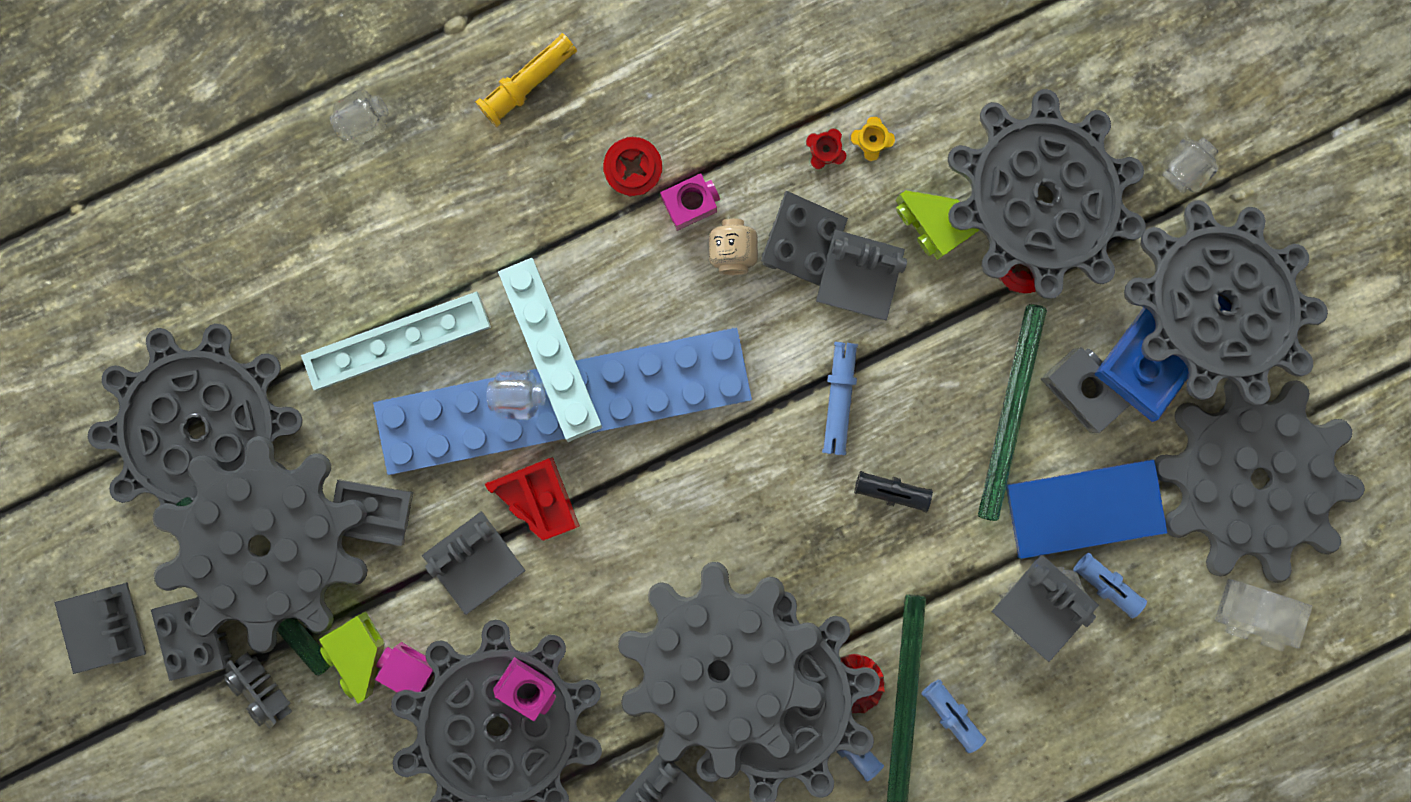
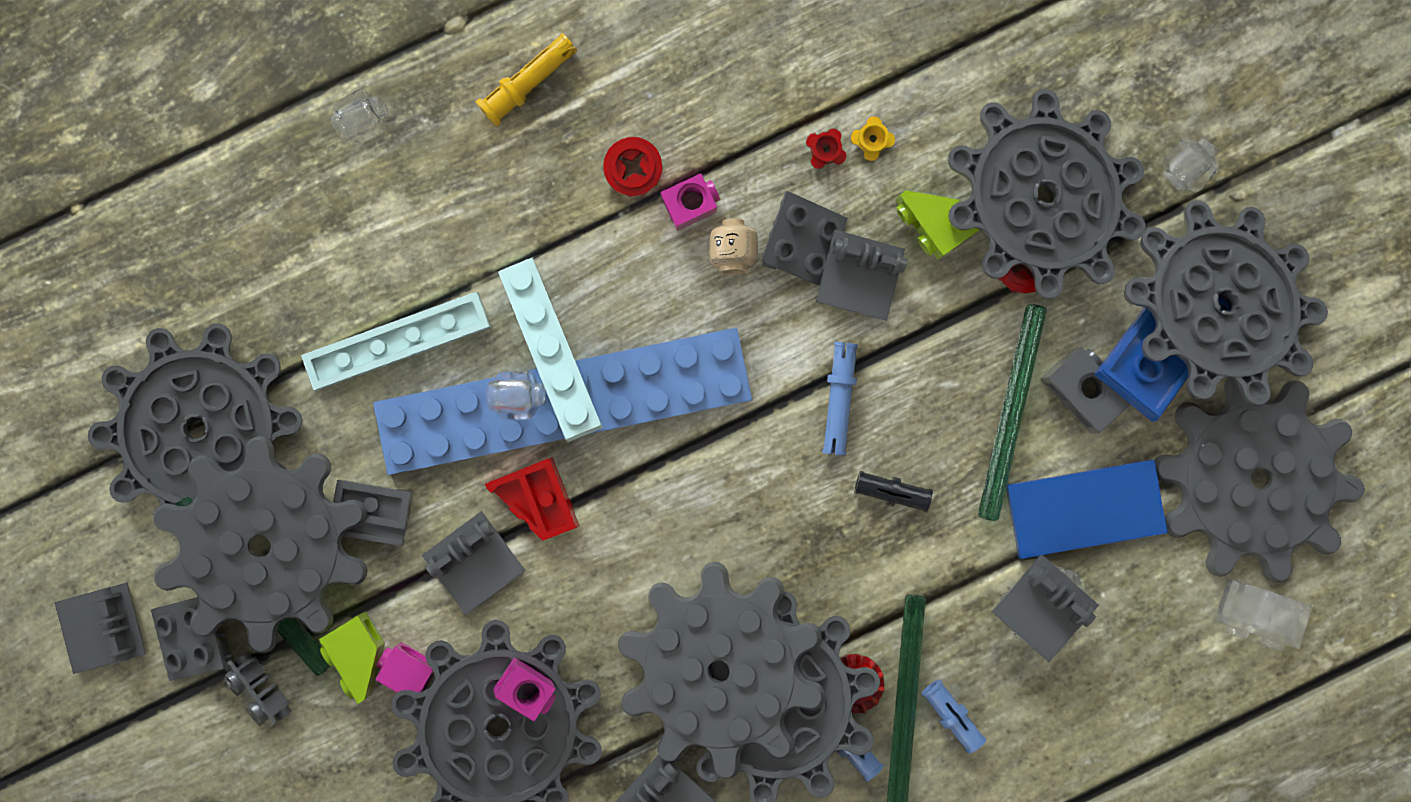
medium blue pin [1073,553,1147,619] -> none

